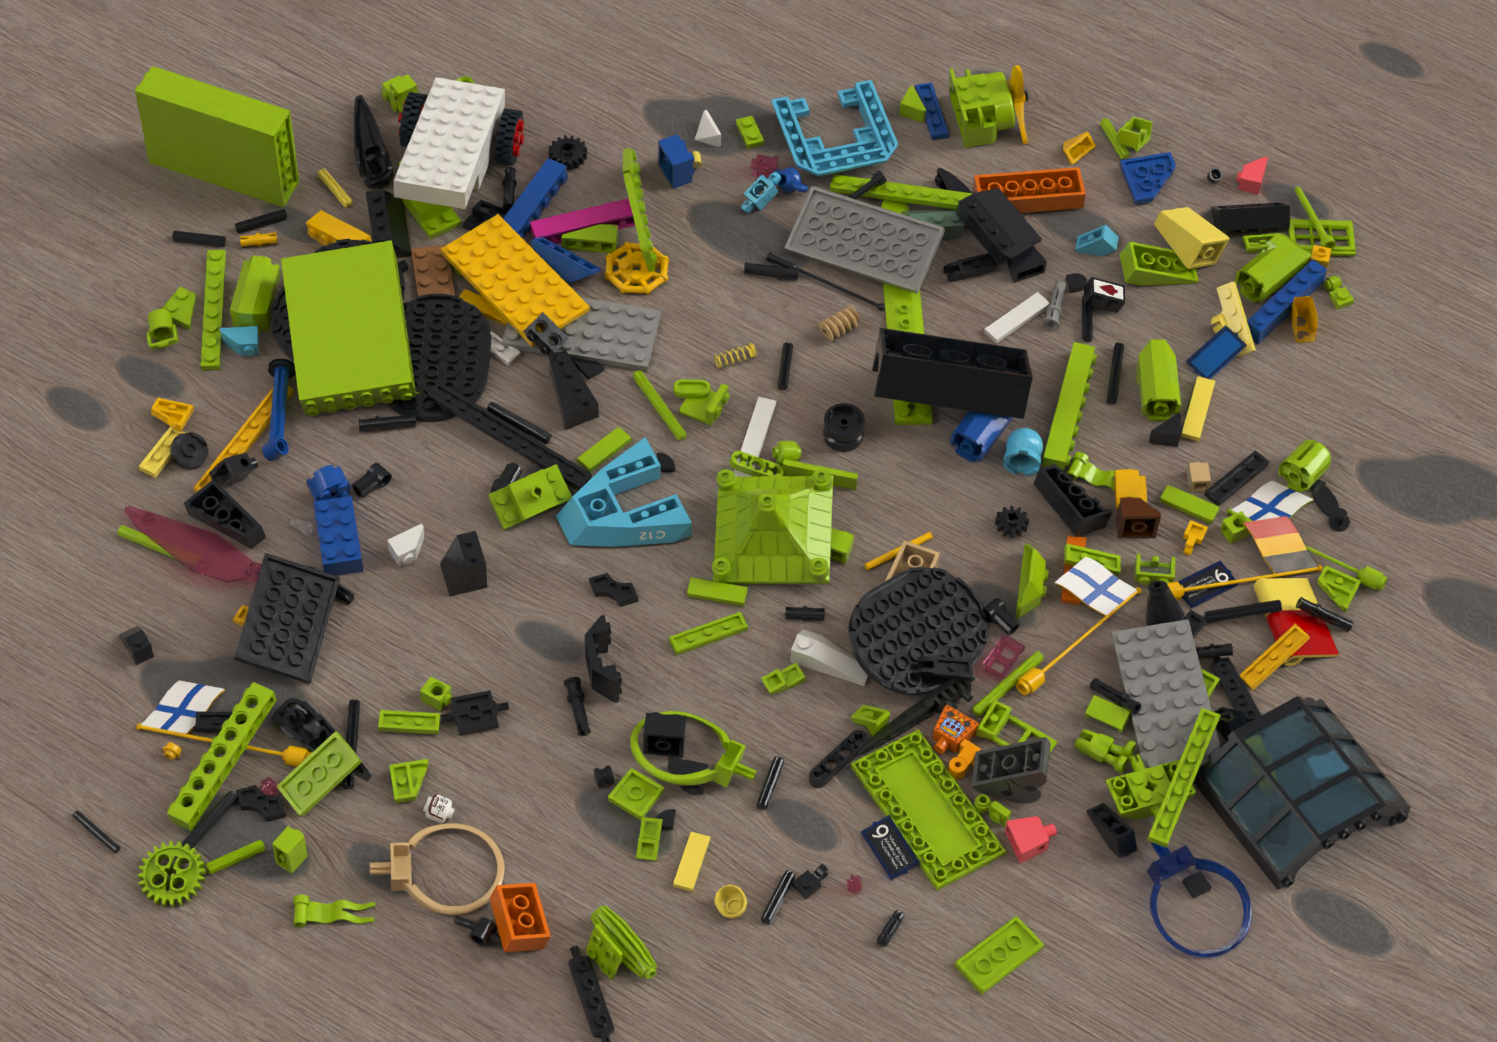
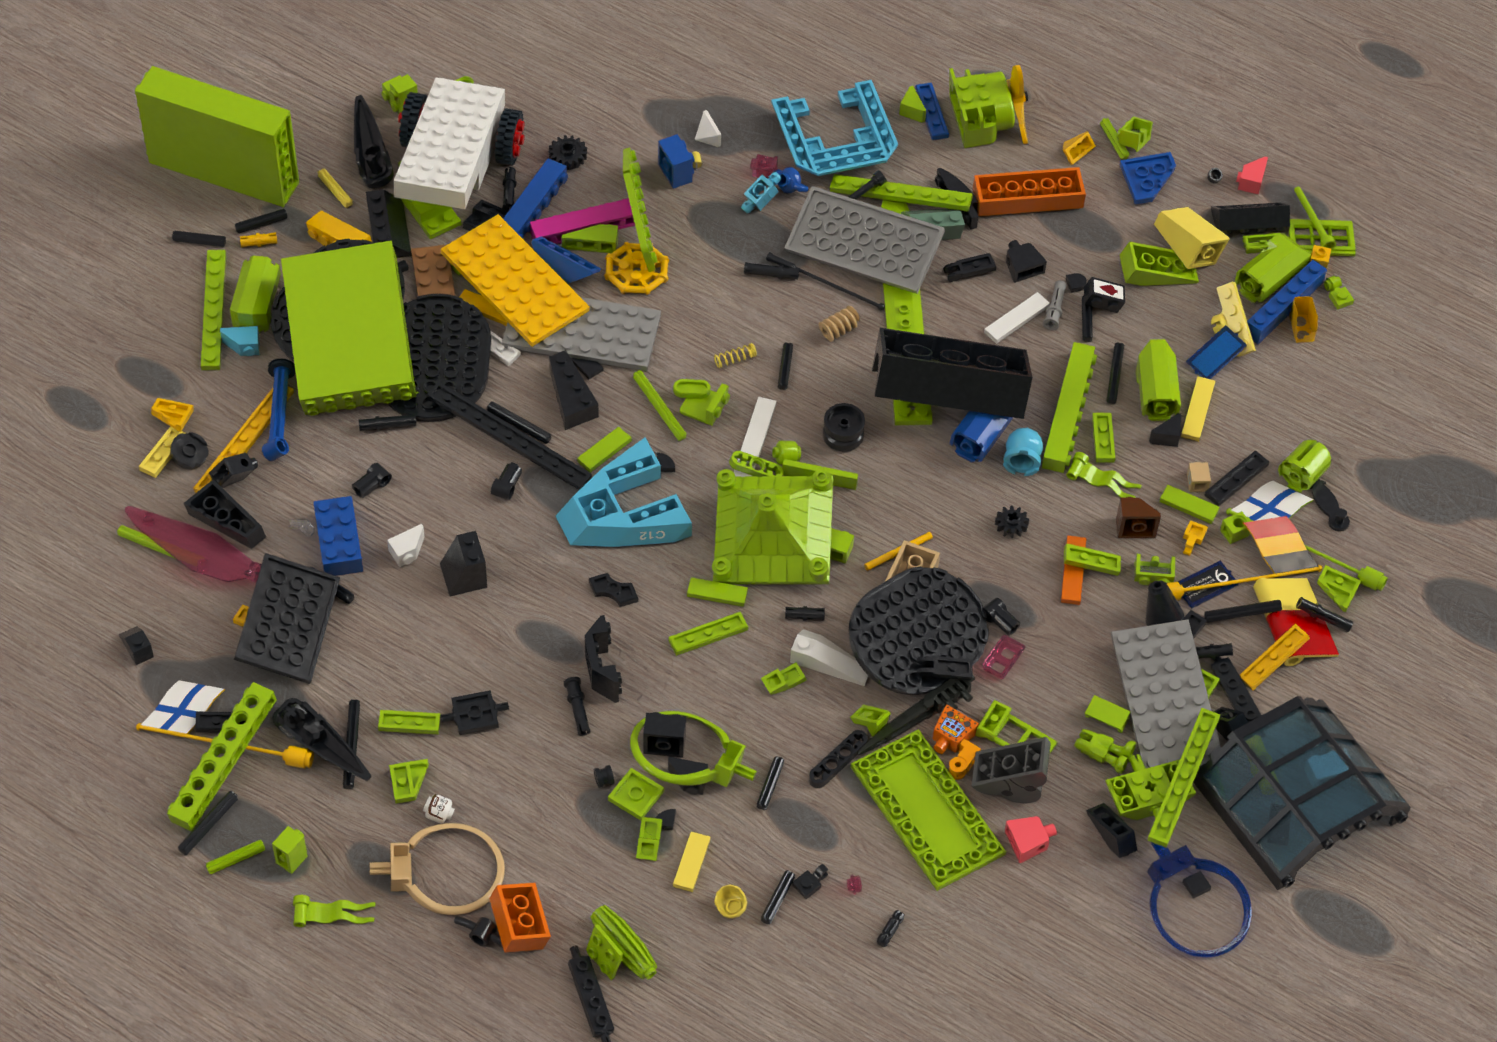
black bar [73,810,120,853] -> none
lime gear [137,840,206,908] -> none
lime piece [146,309,179,350] -> none
lime wing [161,286,196,330] -> none
yellow plate [162,742,182,760] -> none
black tile [236,785,286,822] -> none
clear pink plate [260,777,278,796] -> none
lime plate [276,731,362,817] -> none
blue brick [306,465,351,501] -> none
lime brick [420,676,453,711] -> none
lime brick [487,464,572,530] -> none
black brick [523,312,569,357] -> none
lime plate [736,116,764,149] -> none
piece [861,815,920,881] -> none
lime tile [954,916,1044,995] -> none
black slope [956,188,1042,265] -> none
lime axle [972,651,1044,717] -> none
lime plate [974,794,1011,827] -> none
lime wedge [1015,543,1049,618] -> none
flag [1016,557,1141,696] -> none
black wedge [1033,464,1112,537] -> none
medium azure slope [1075,225,1119,256] -> none
black pin [1090,678,1141,714] -> none
yellow piece [1114,469,1147,510] -> none
none -> lime plate [1092,413,1115,463]

